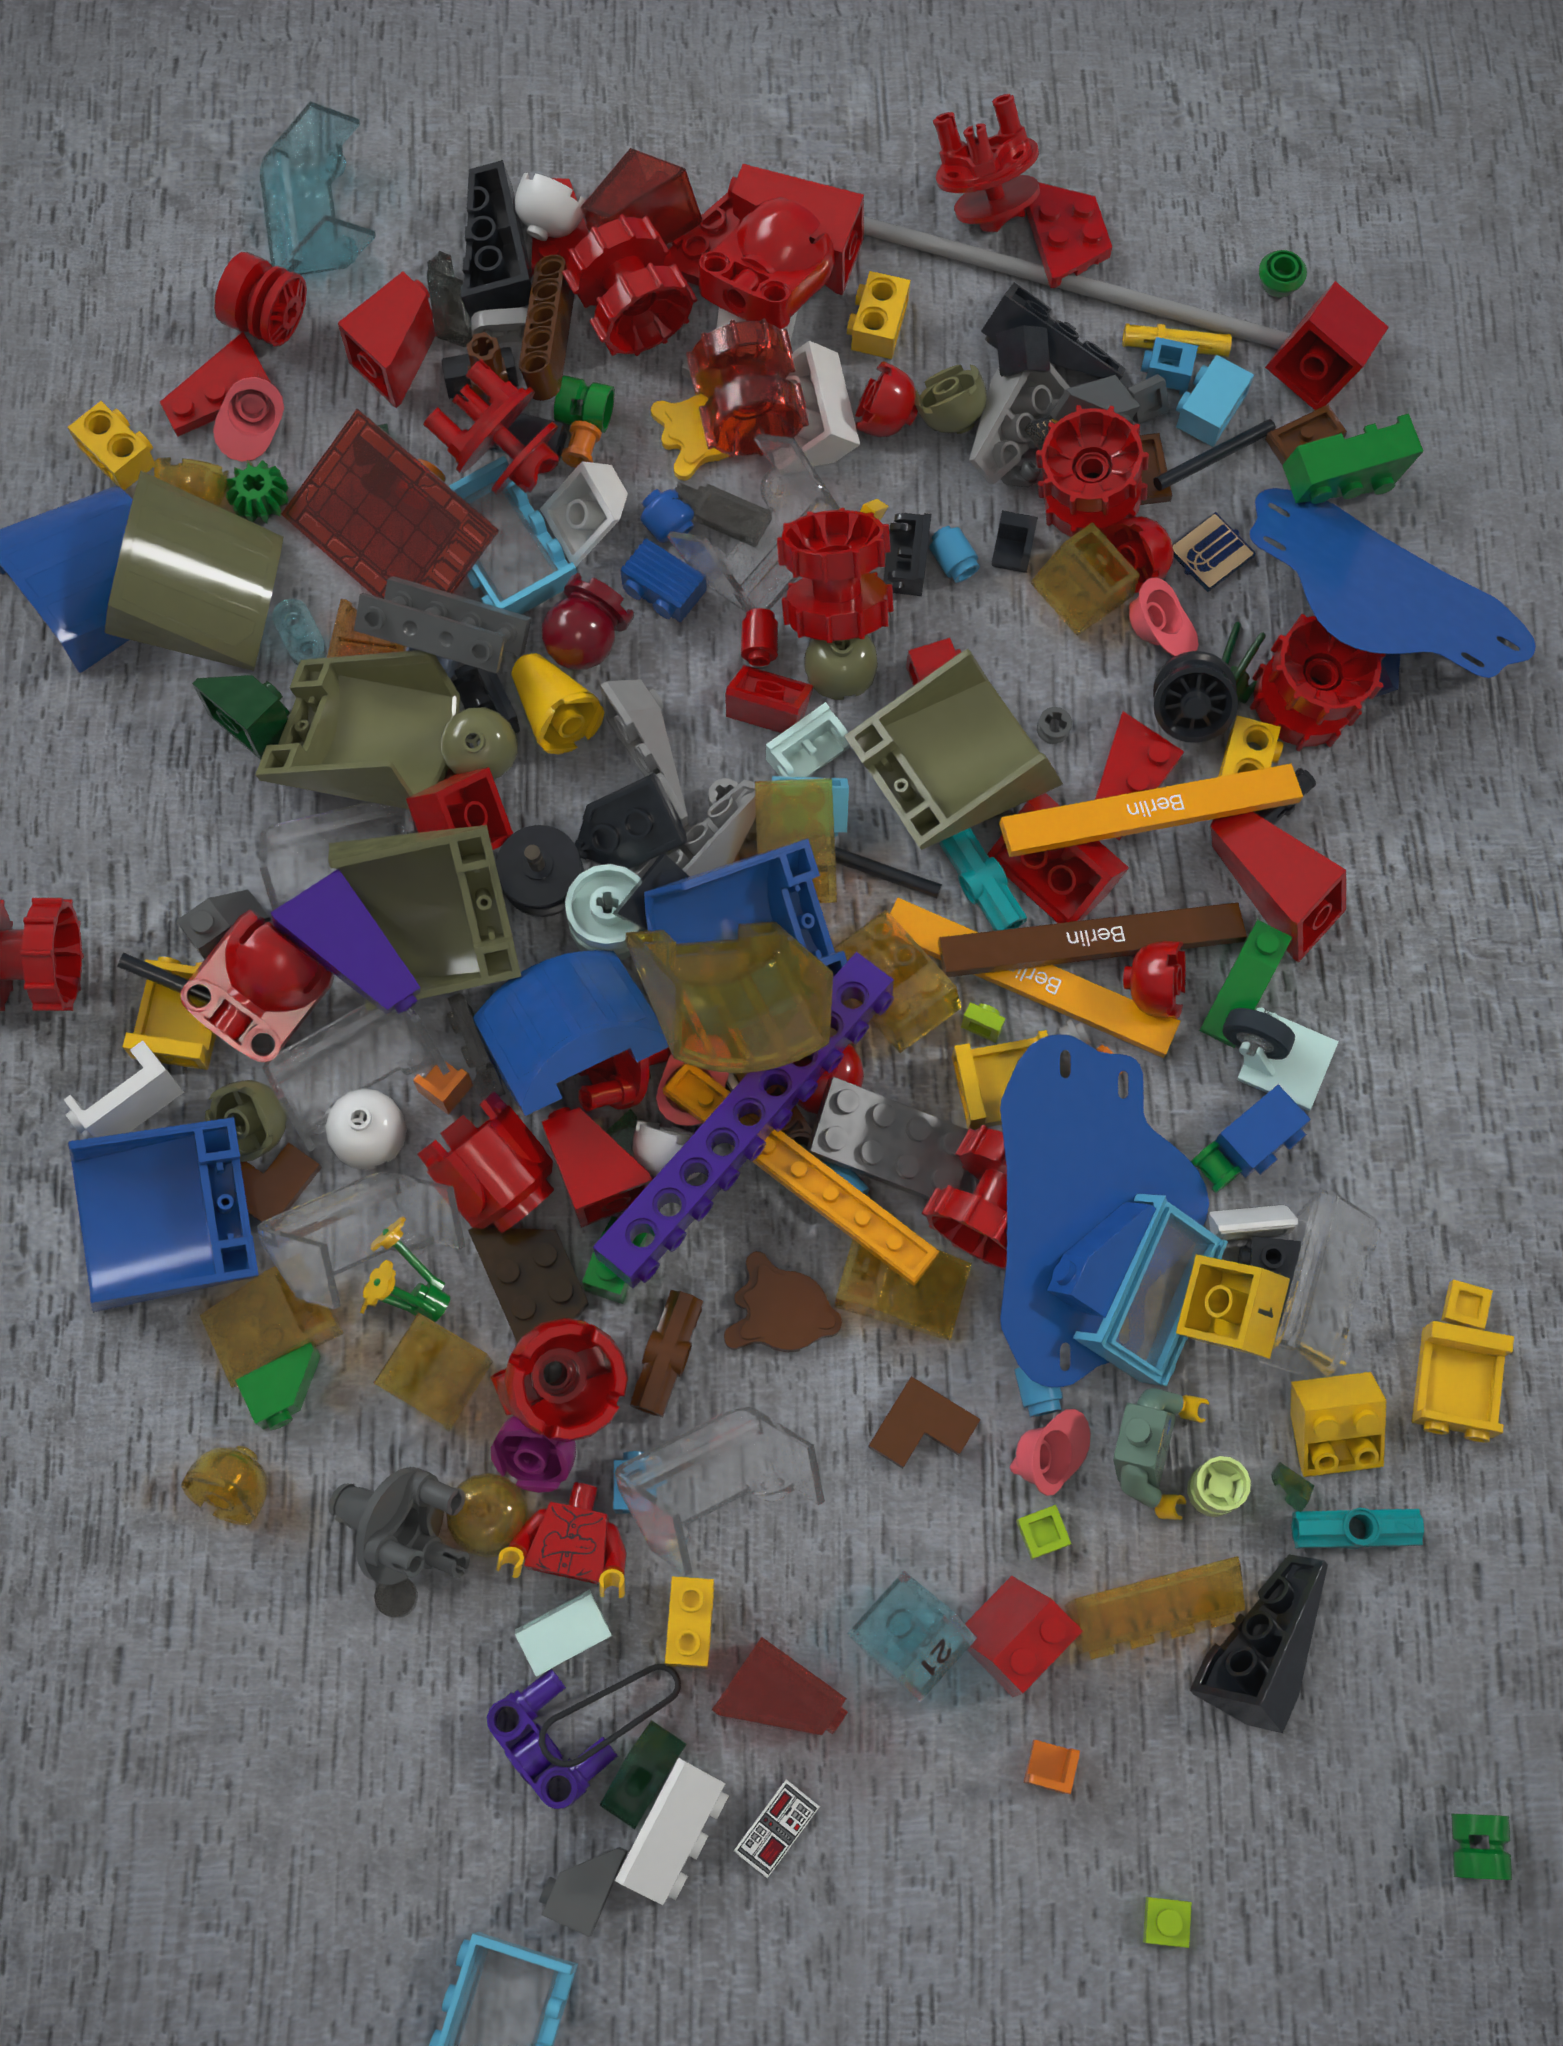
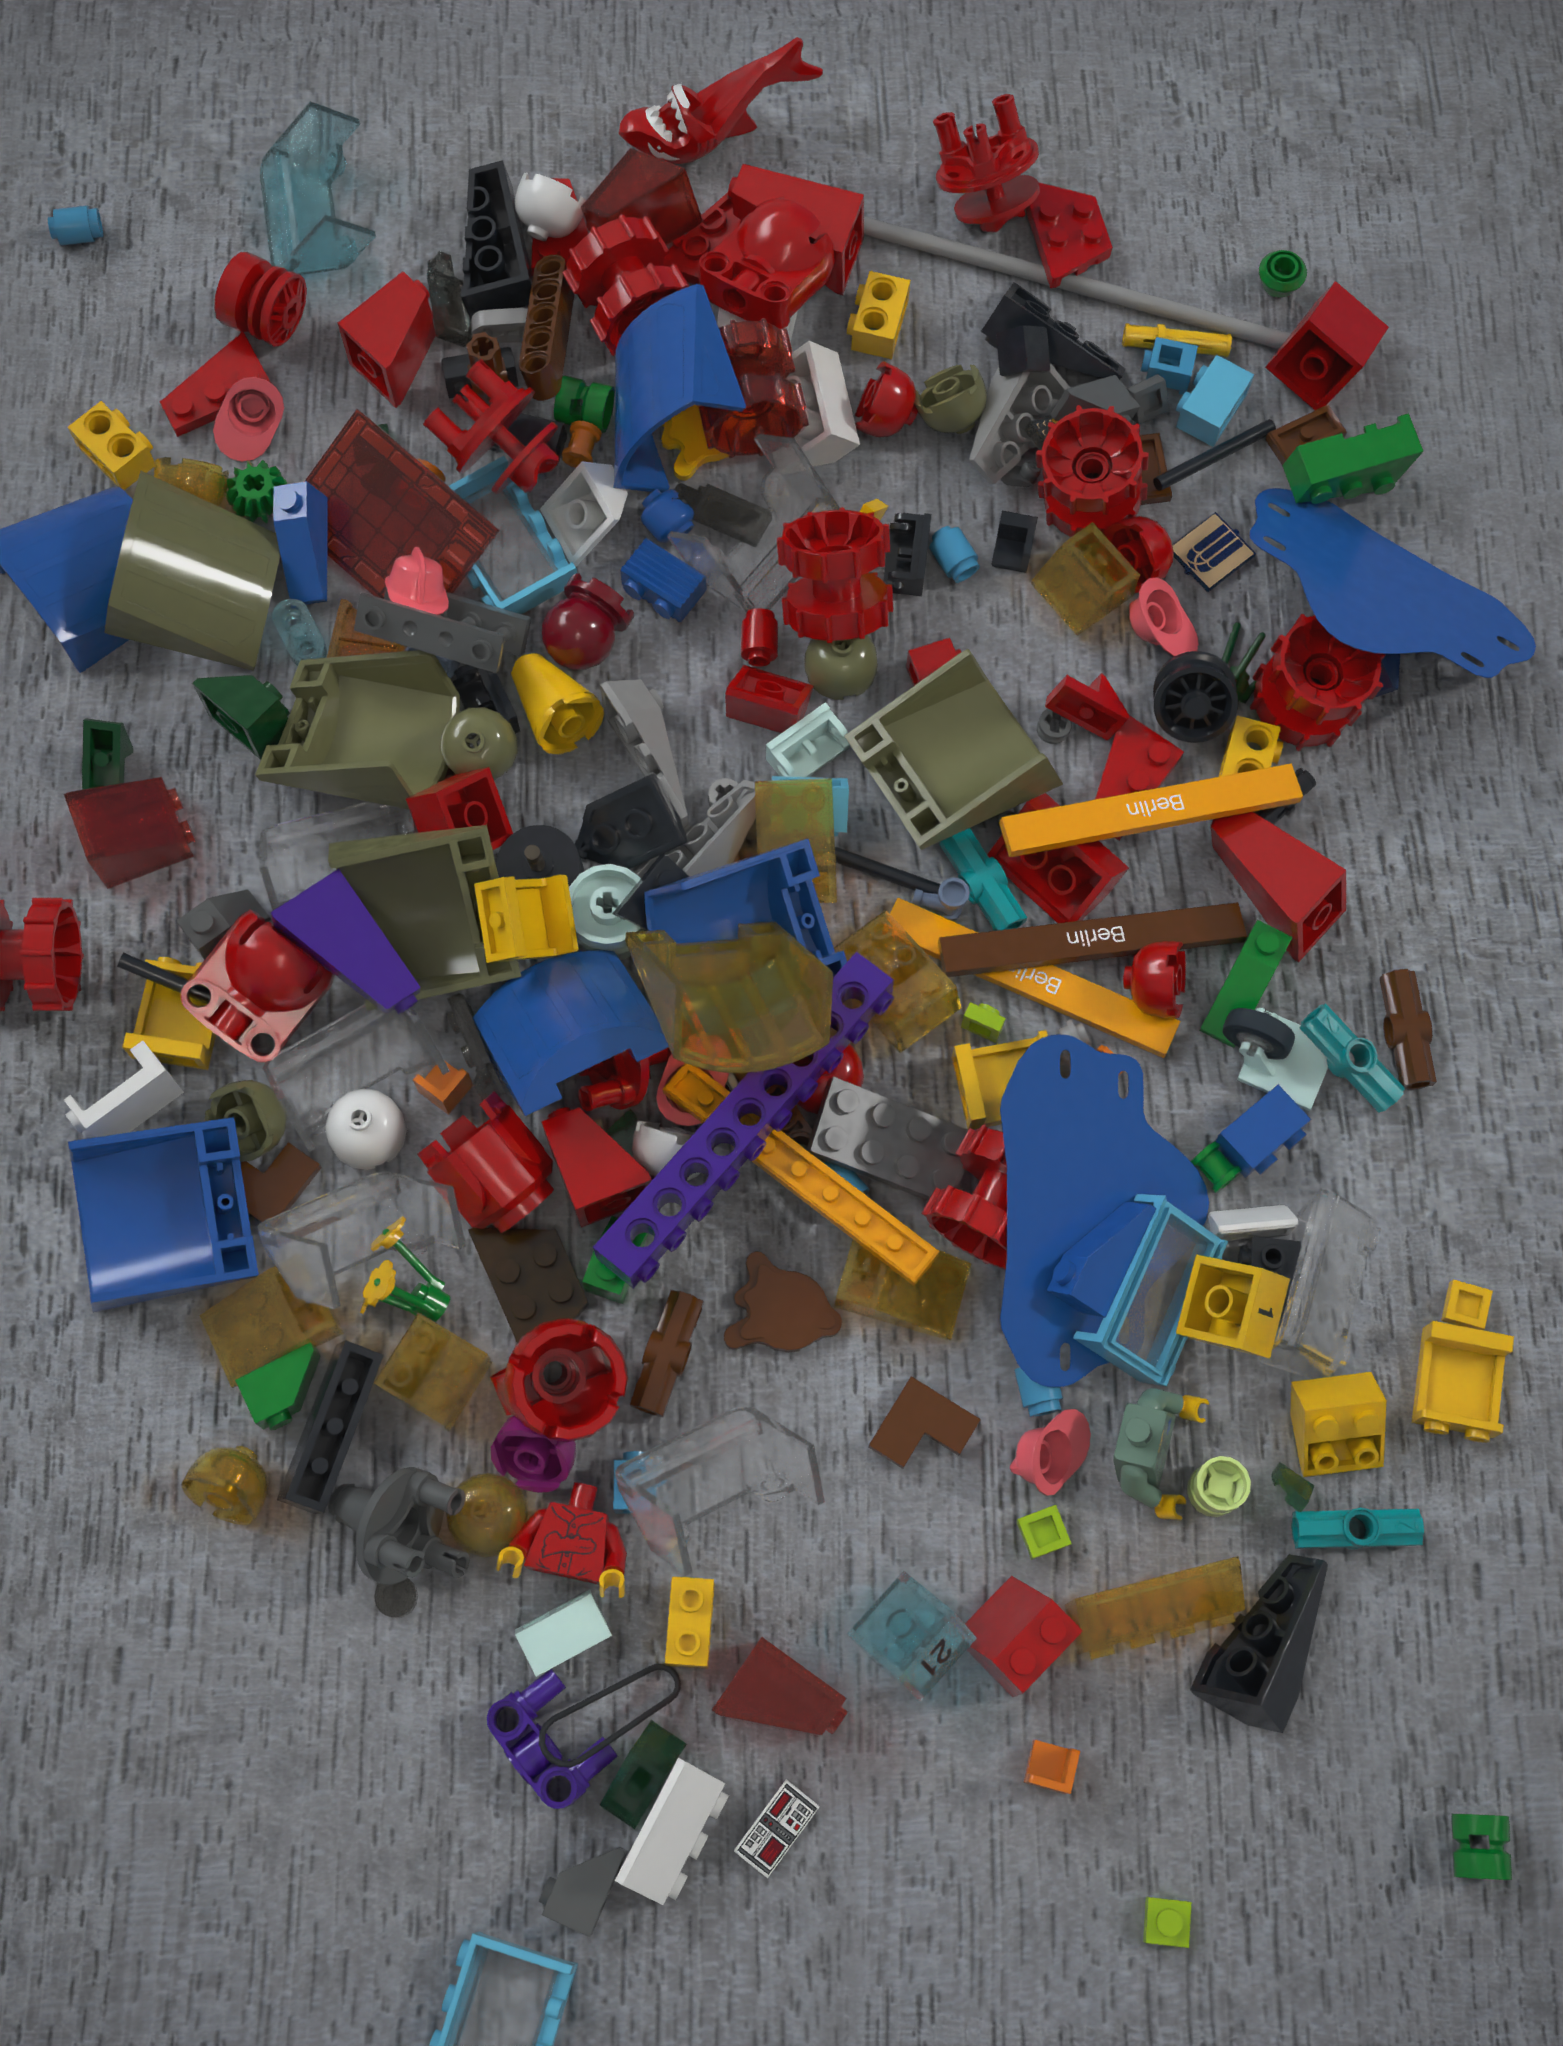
none -> dark azure brick [48,205,103,246]
none -> clear red slope [64,777,196,889]
none -> dark green slope [82,718,133,799]
none -> blue slope [273,481,328,606]
none -> black brick [277,1340,384,1514]
none -> coral piece [385,547,449,615]
none -> yellow panel [474,875,578,963]
none -> blue windscreen [613,284,746,493]
none -> red piece [619,37,823,164]
none -> sand blue piece [912,878,970,921]
none -> red slope [1045,673,1129,741]
none -> teal piece [1299,1003,1405,1113]
none -> reddish brown piece [1379,969,1437,1090]

